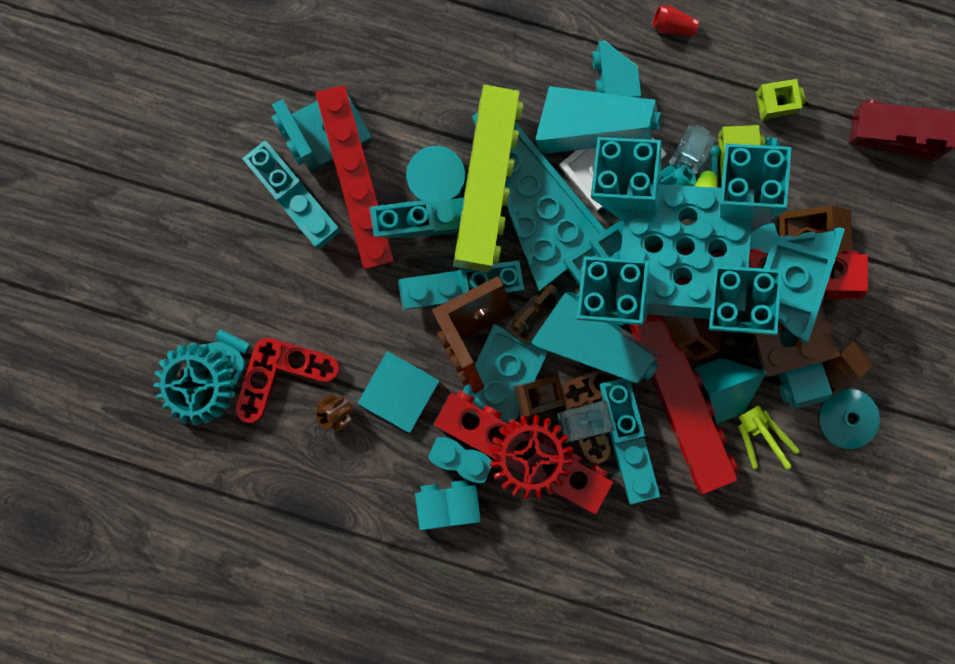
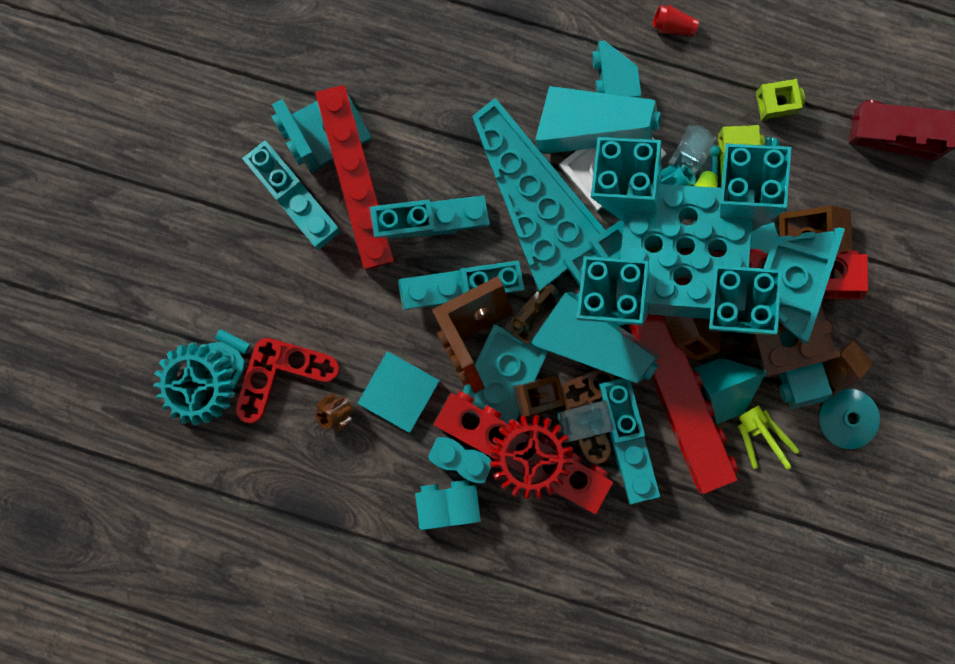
teal tile [406,146,465,202] -> none
lime brick [453,85,523,273] -> none

